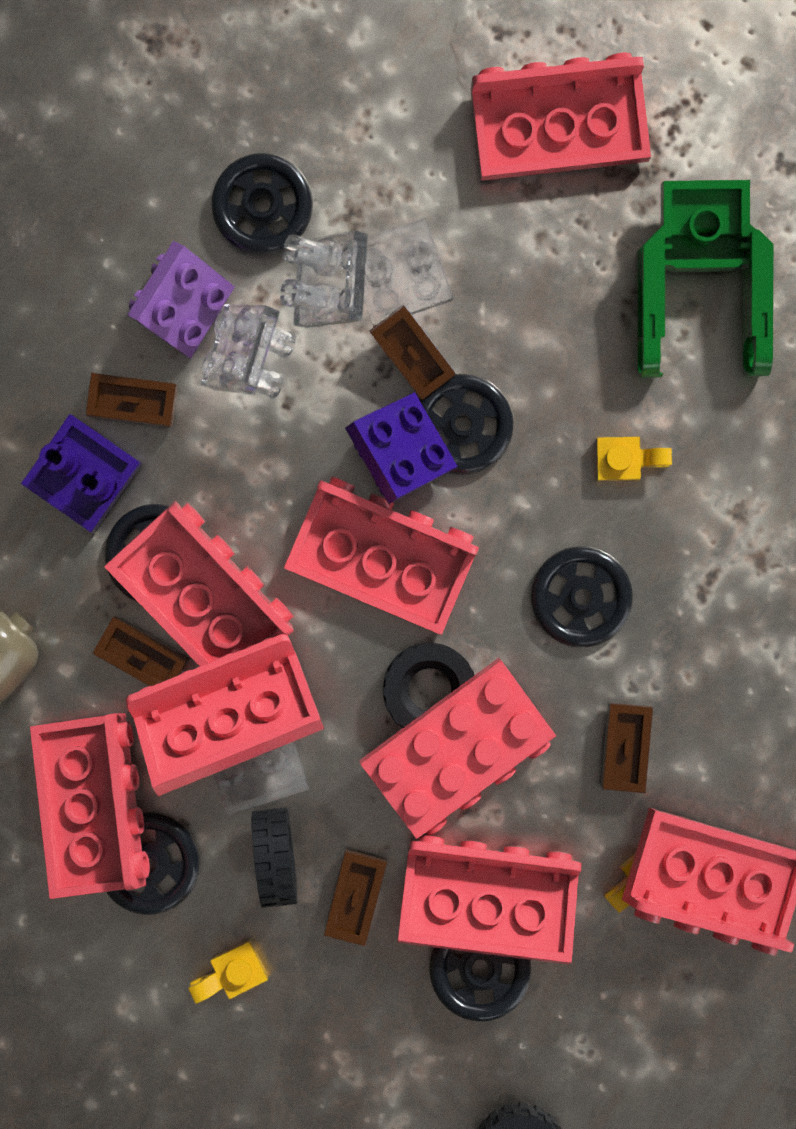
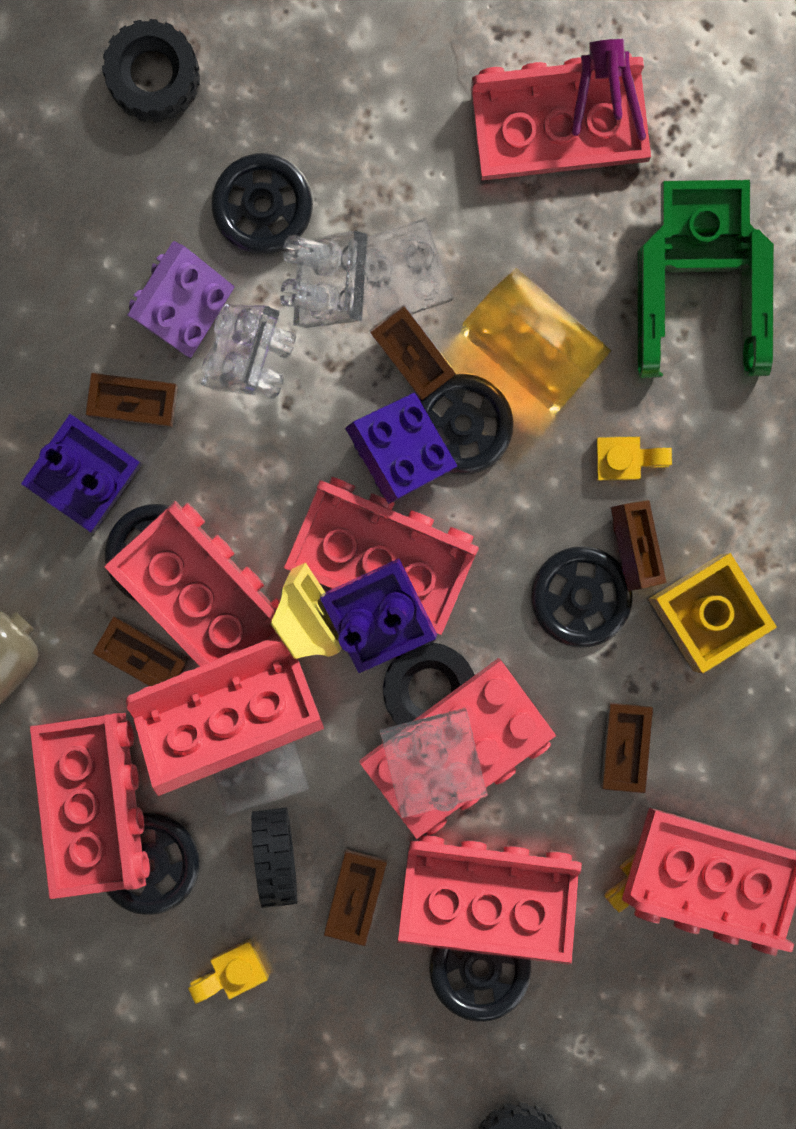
none -> black tyre [102,19,200,123]
none -> light yellow slope [271,563,342,659]
none -> dark purple plate [320,558,437,673]
none -> clear plate [379,708,488,818]
none -> clear yellow slope [461,268,612,415]
none -> magenta plant [572,39,646,141]
none -> reddish brown plate [610,500,667,591]
none -> yellow brick [648,553,777,674]

